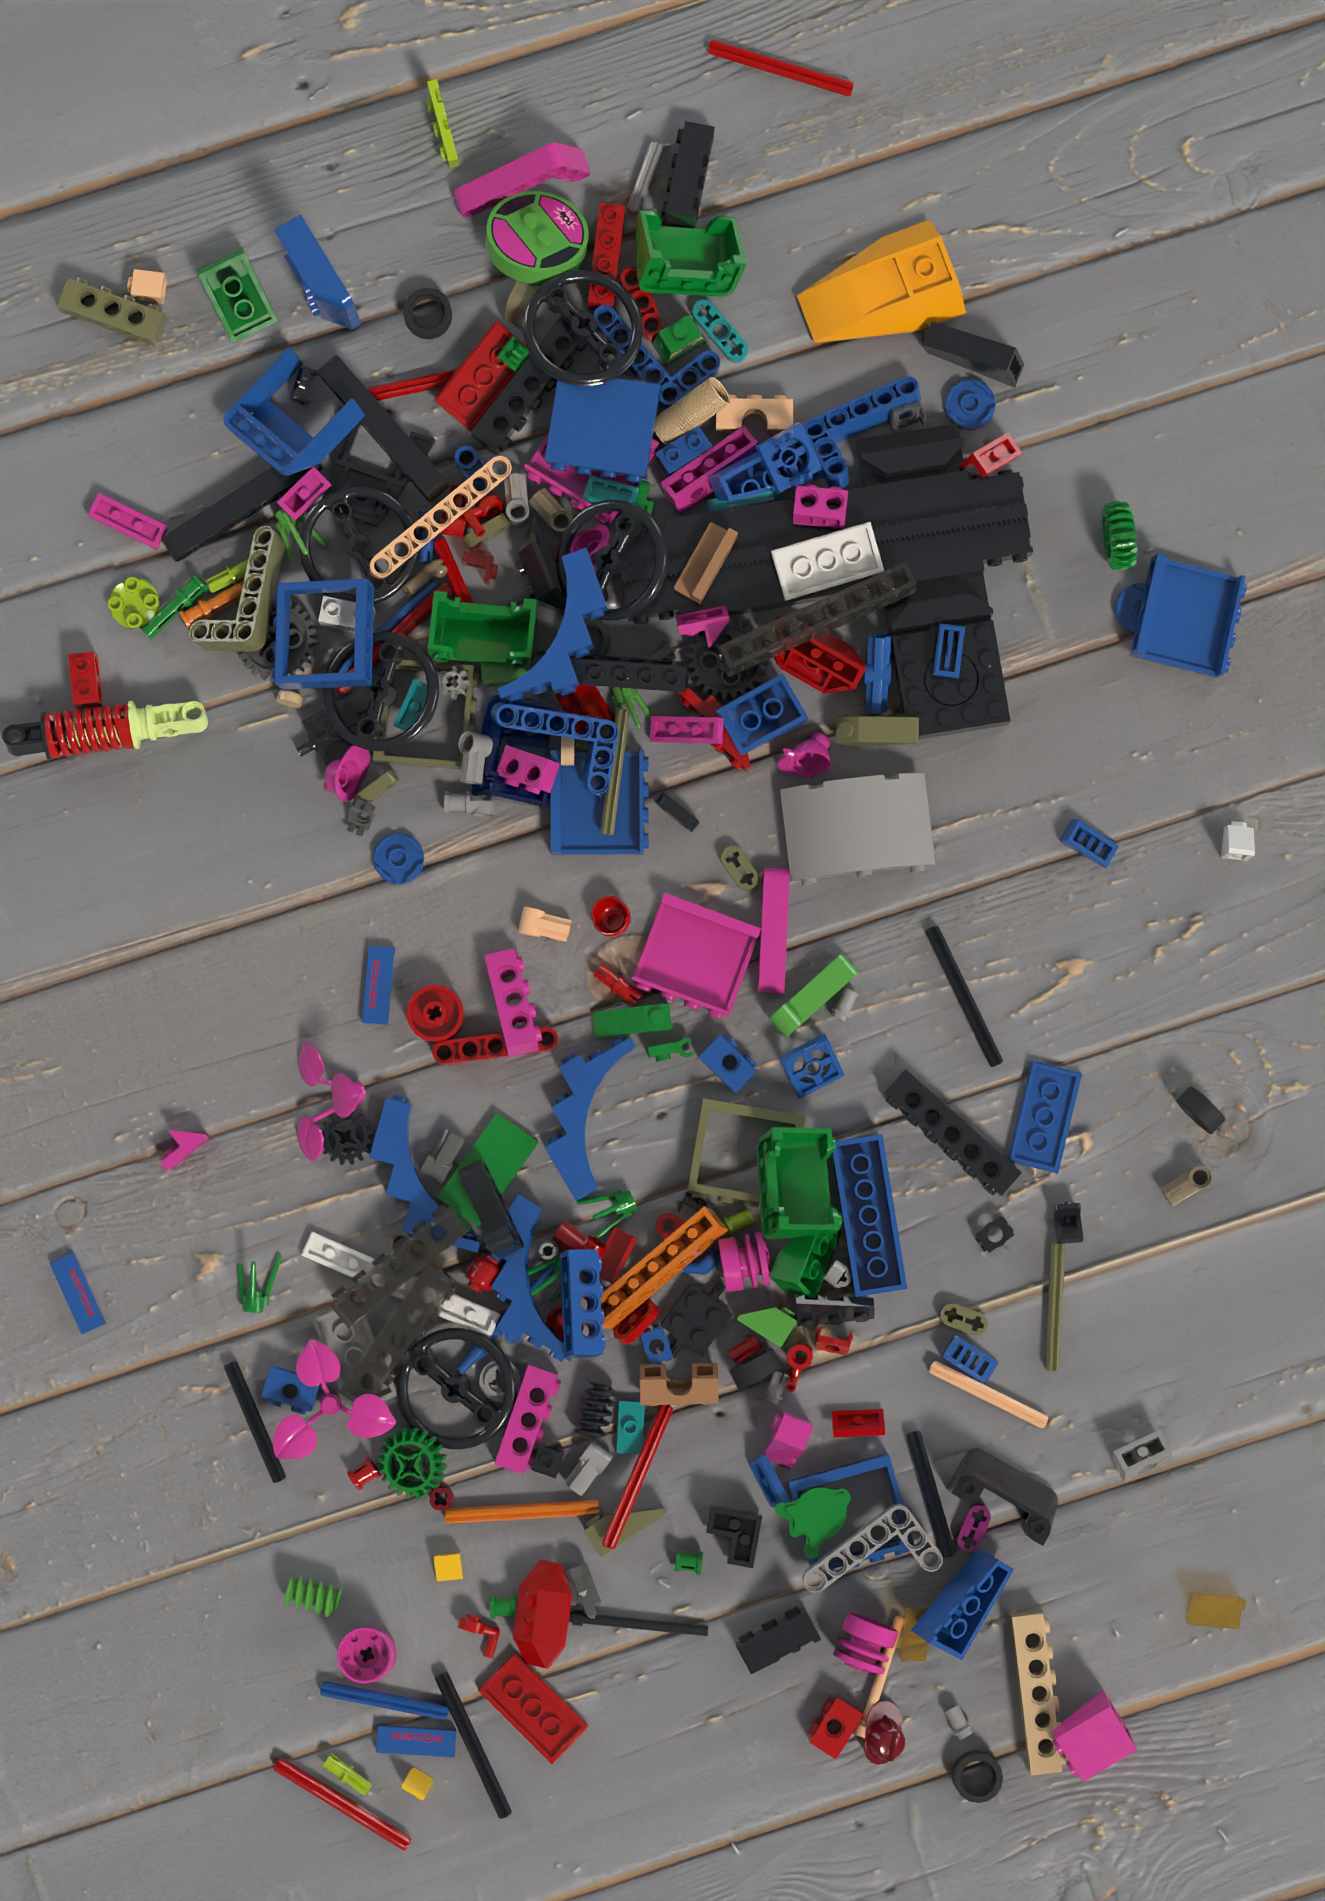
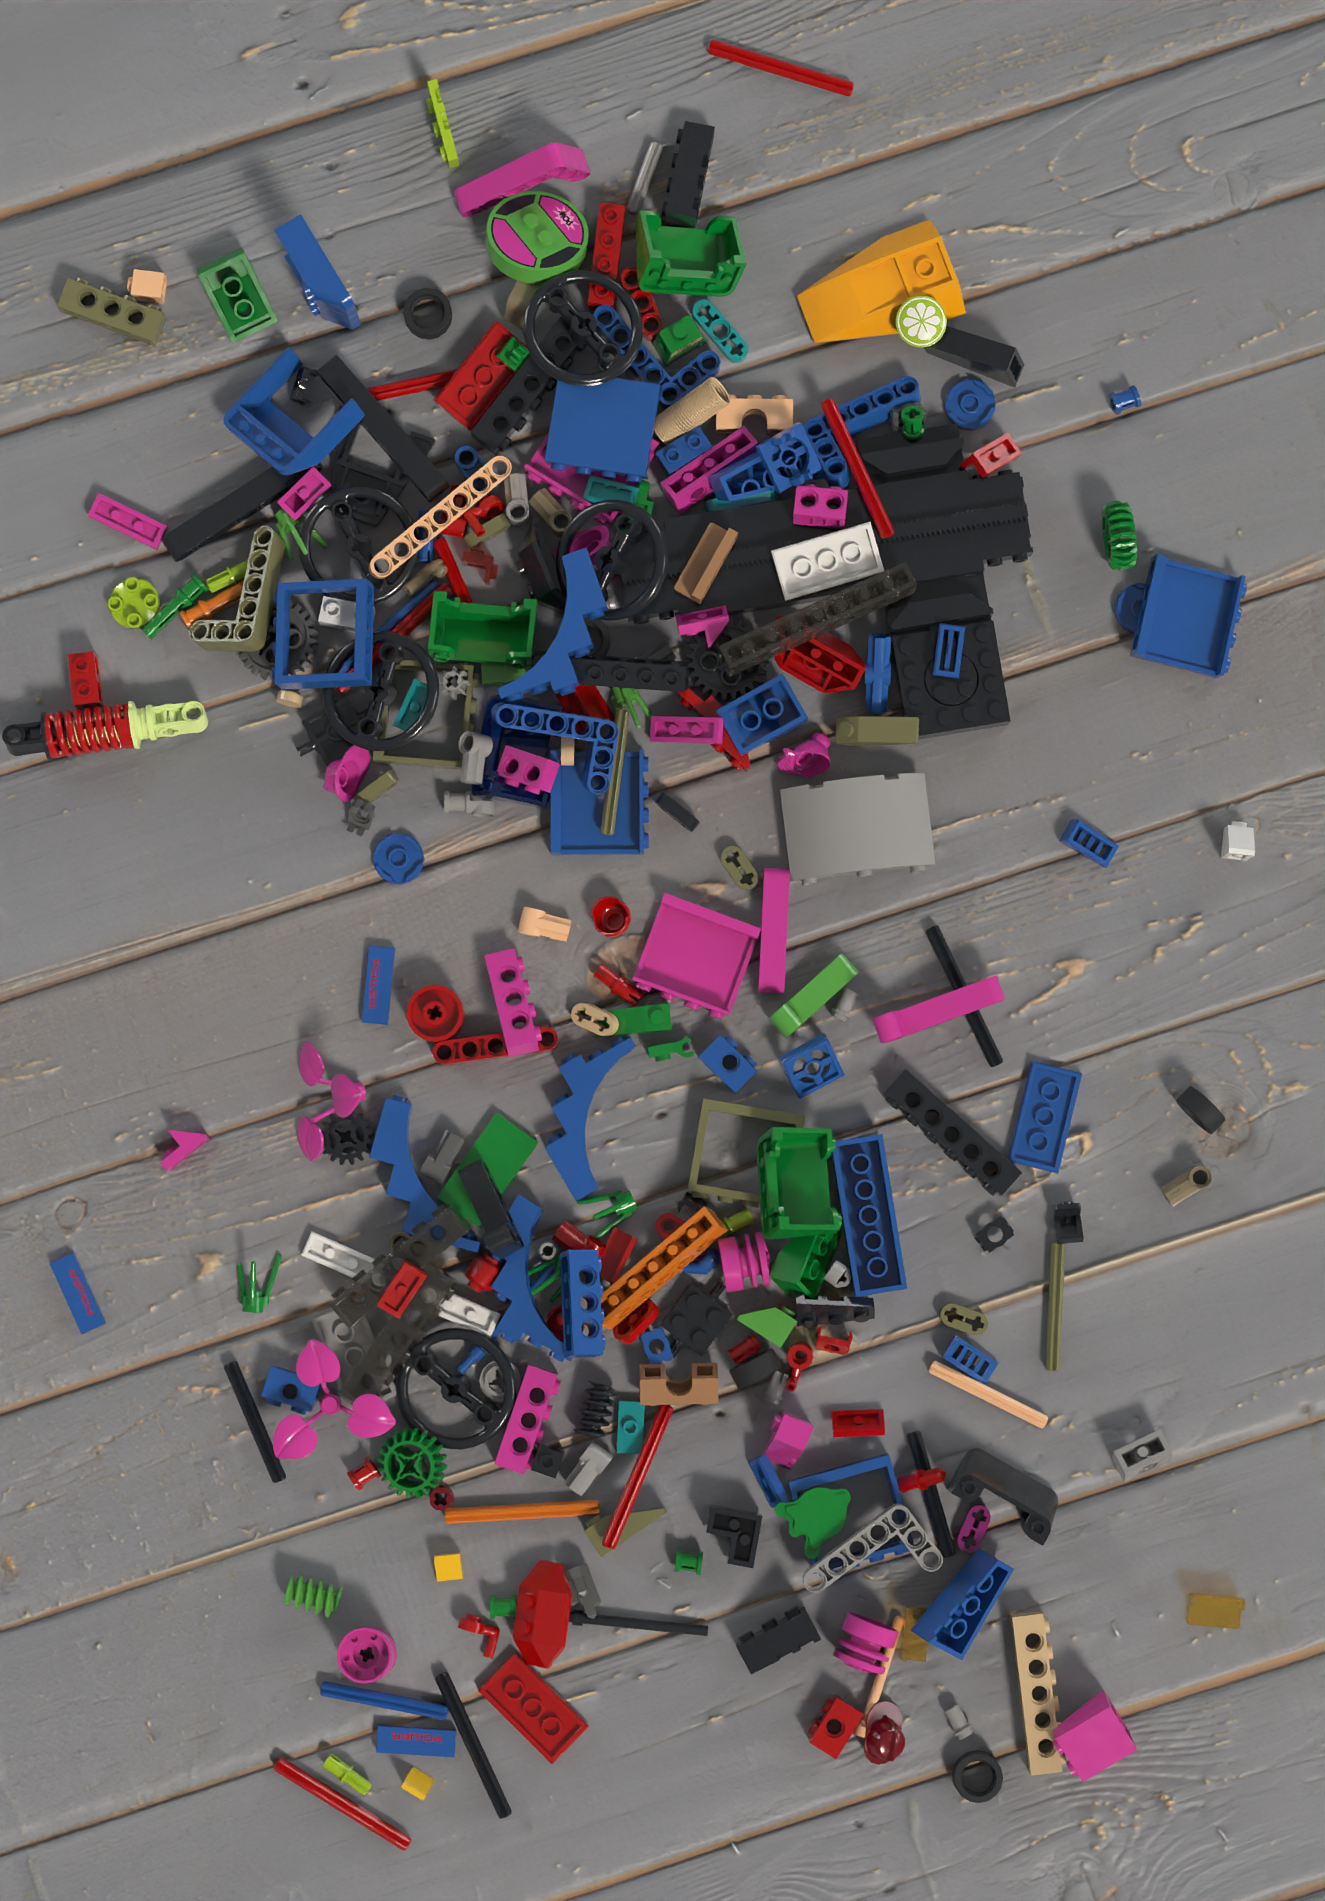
none -> red plate [376,1260,427,1319]
none -> tan beam [571,1003,619,1036]
none -> red axle [821,398,894,539]
none -> dark pink beam [872,975,1006,1044]
none -> dish [896,296,947,348]
none -> red axle [897,1467,946,1493]
none -> green bush [901,405,925,440]
none -> blue bush [1109,385,1141,415]

